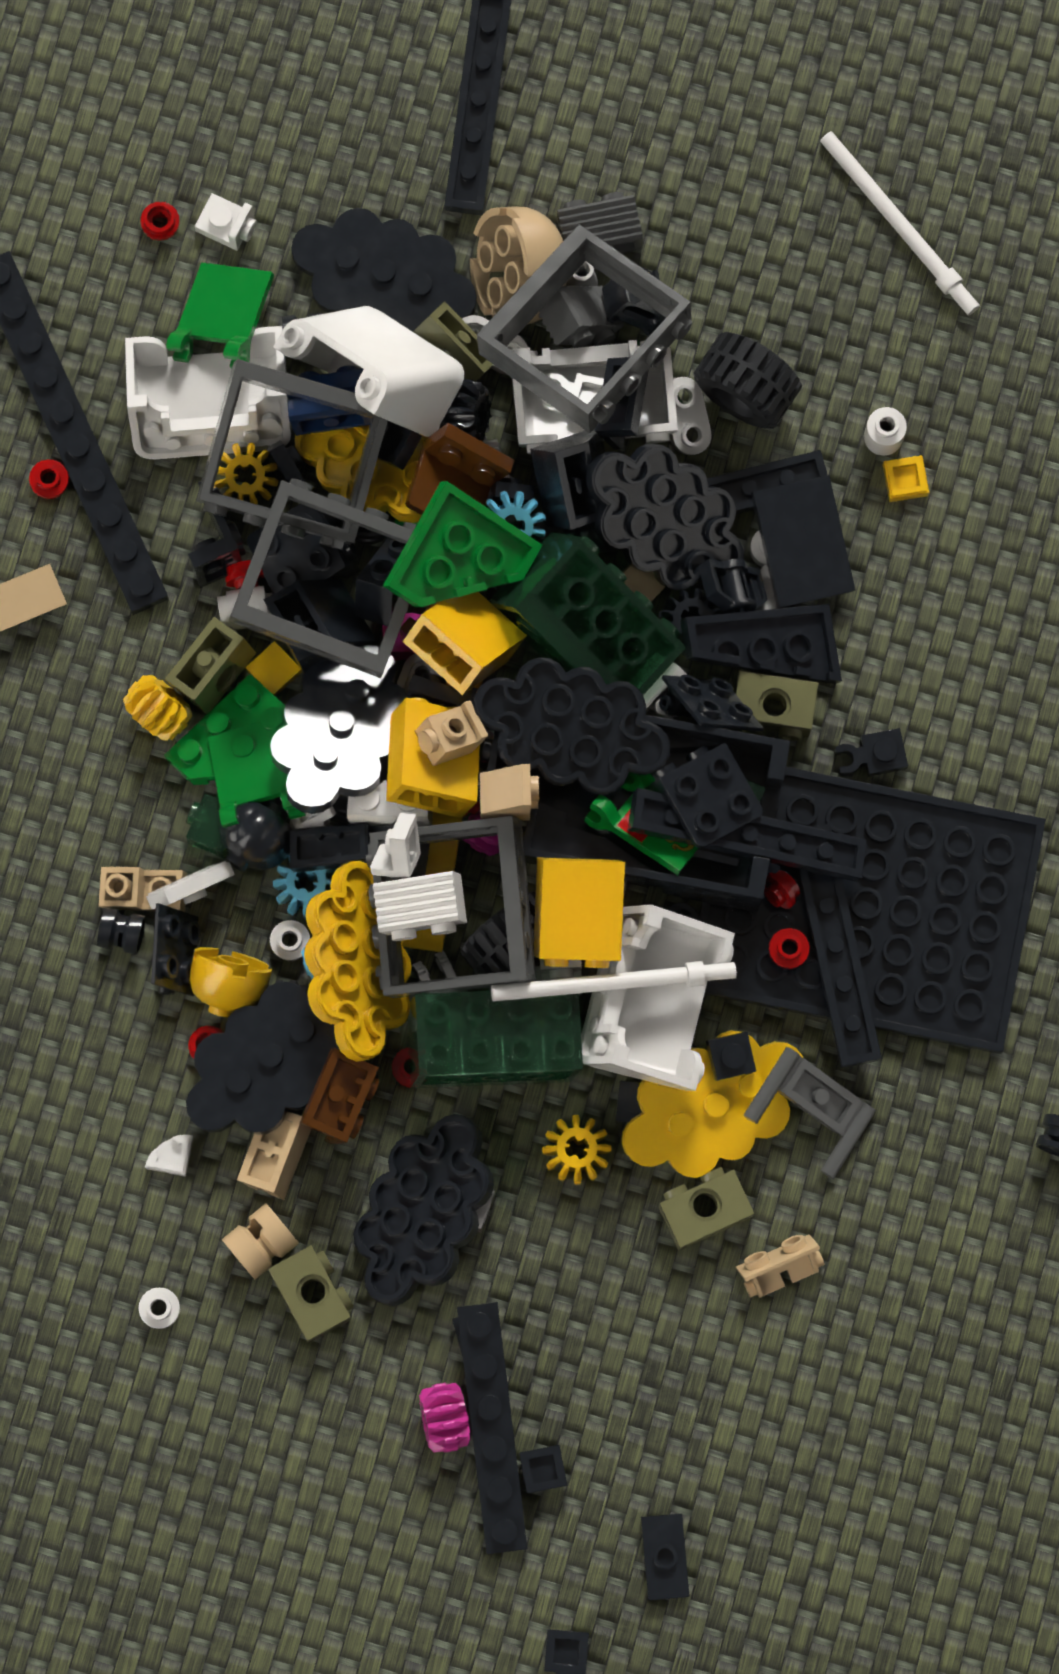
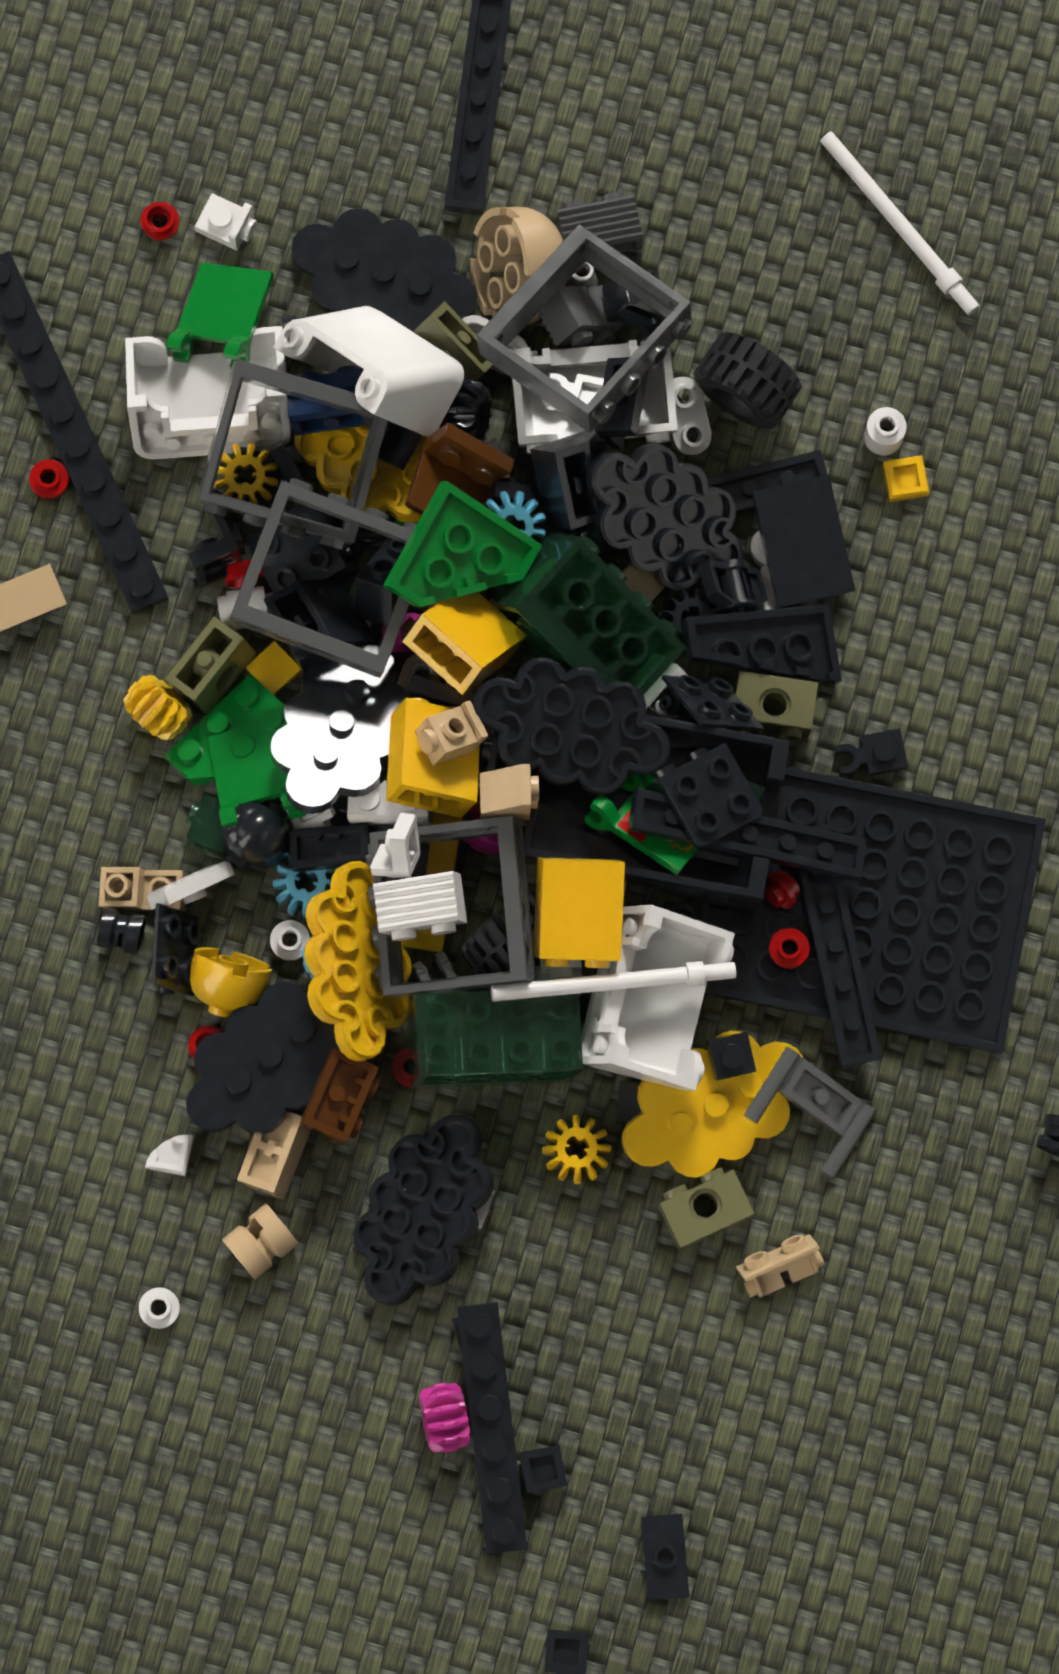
olive brick [268,1245,354,1344] -> none

